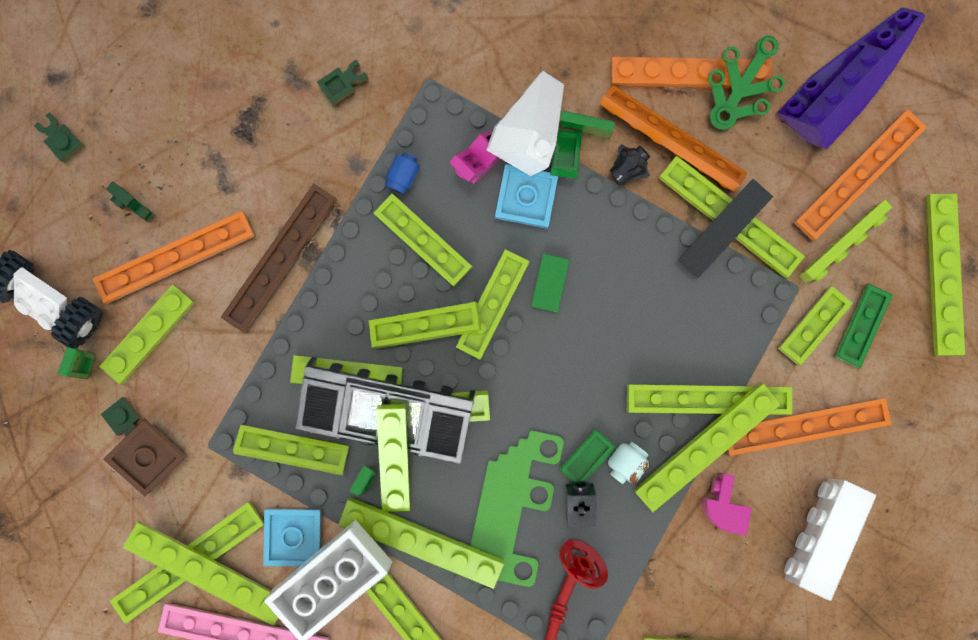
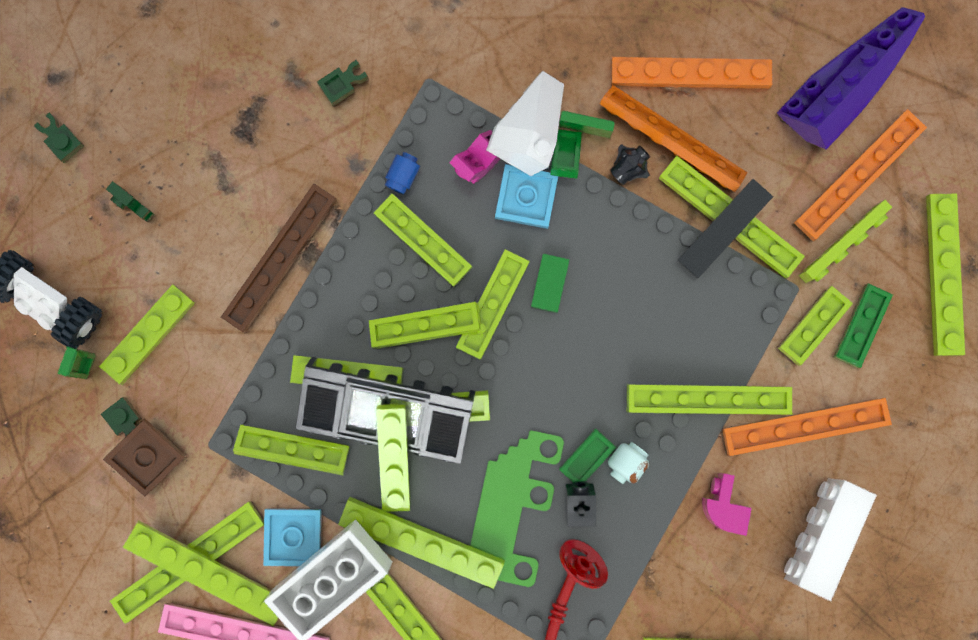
orange plate [92,211,255,304] -> none
green tile [349,466,377,496] -> none
lime plate [633,382,781,512] -> none
green plant [707,35,785,130] -> none

